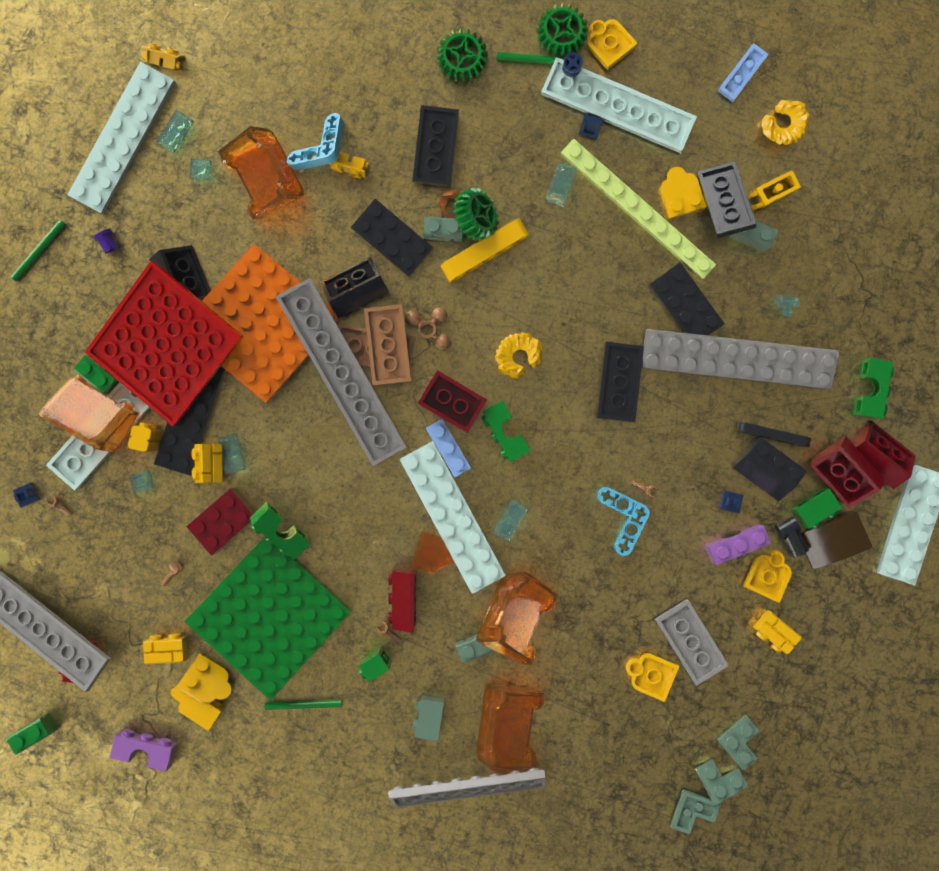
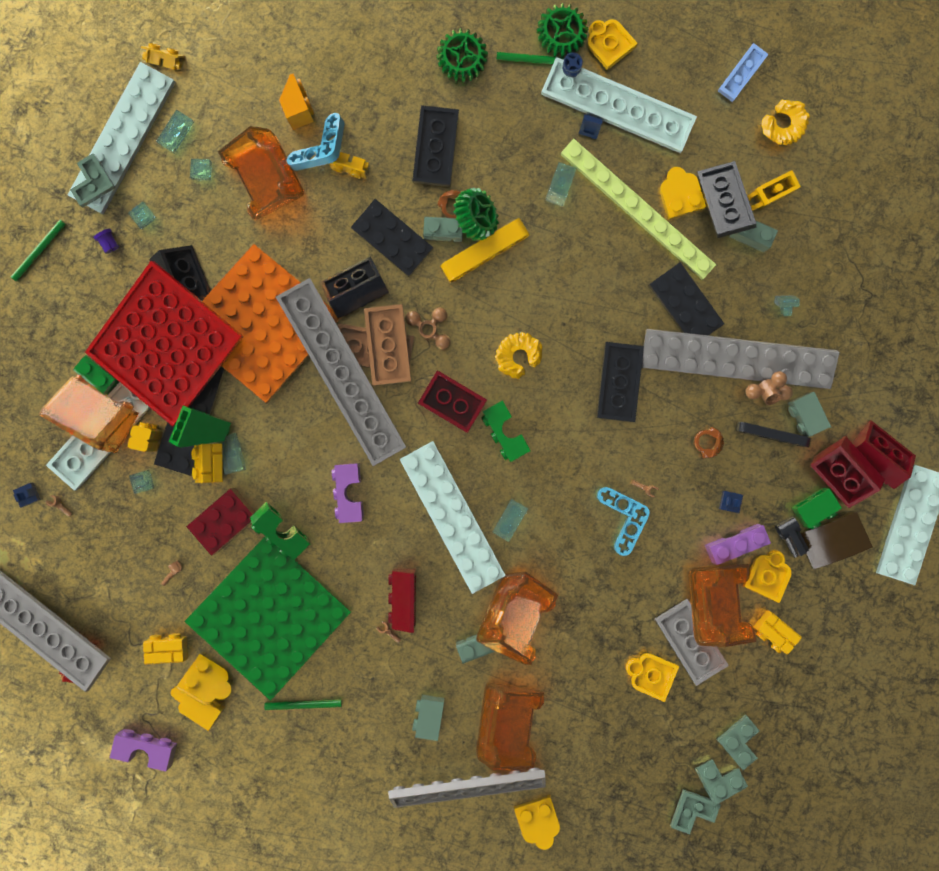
green brick [6,713,58,755] -> none
green brick [358,646,392,683] -> none
clear orange slope [409,531,454,574] -> none
light blue plate [426,419,471,477] -> none
black slope [732,437,807,501] -> none
green arch [854,358,894,419] -> none
none -> sand green plate [70,153,115,208]
none -> clear light blue tile [128,202,157,229]
none -> green slope [169,405,231,448]
none -> light orange slope [279,74,315,130]
none -> medium lavender arch [332,463,364,523]
none -> yellow plate [514,795,560,850]
none -> clear orange windscreen [689,564,756,647]
none -> dark orange piece [694,427,724,458]
none -> medium nougat piece [746,371,793,405]
none -> sand green brick [788,392,831,437]

